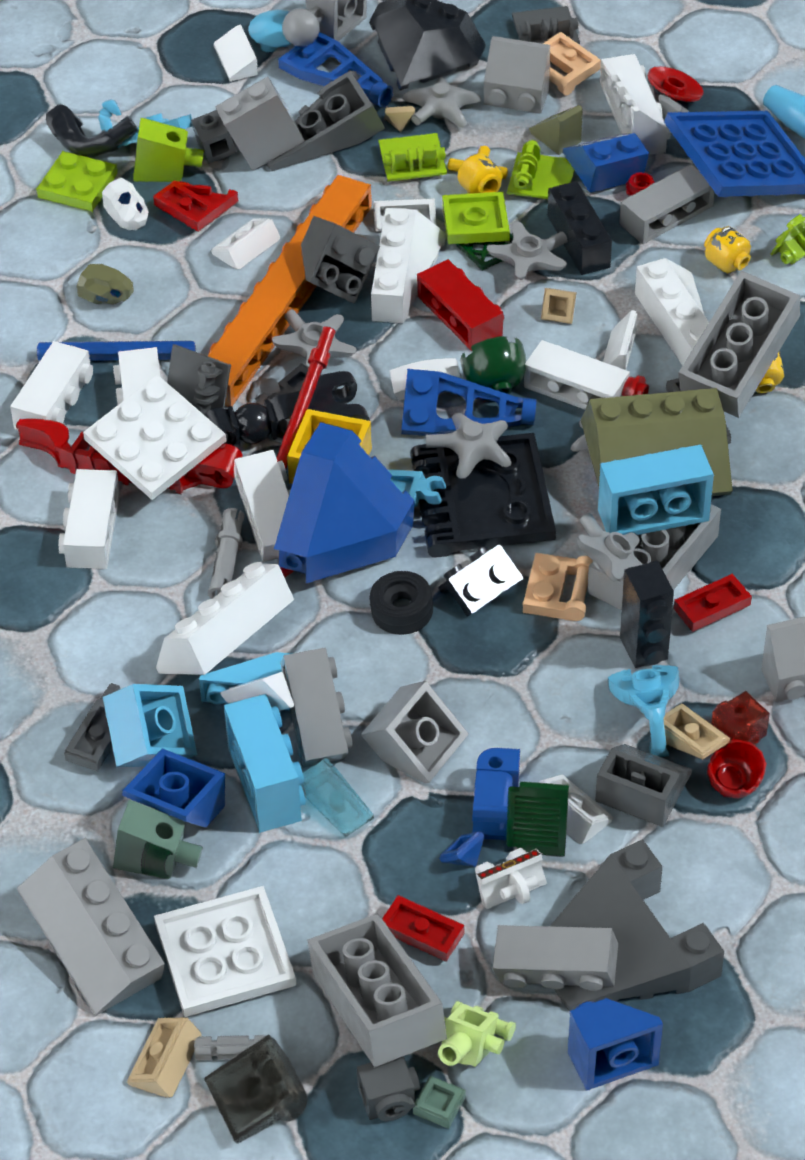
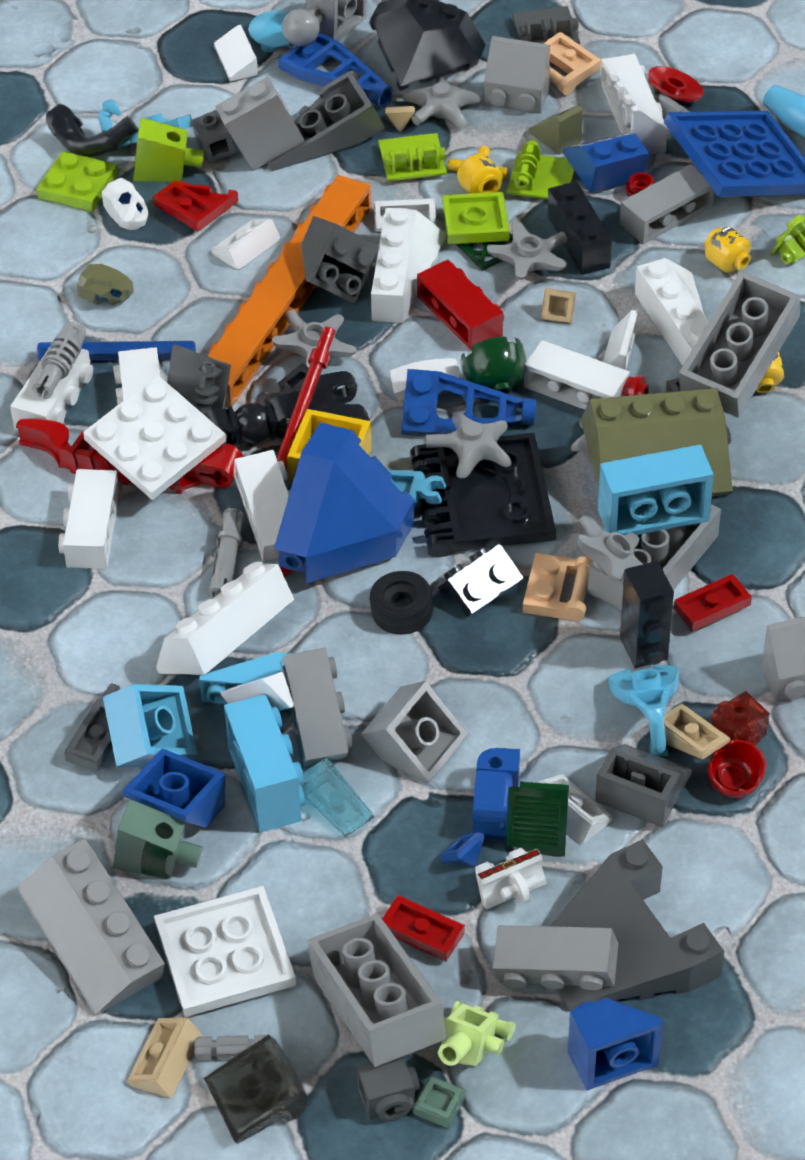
none -> light grey hinge [32,321,86,399]

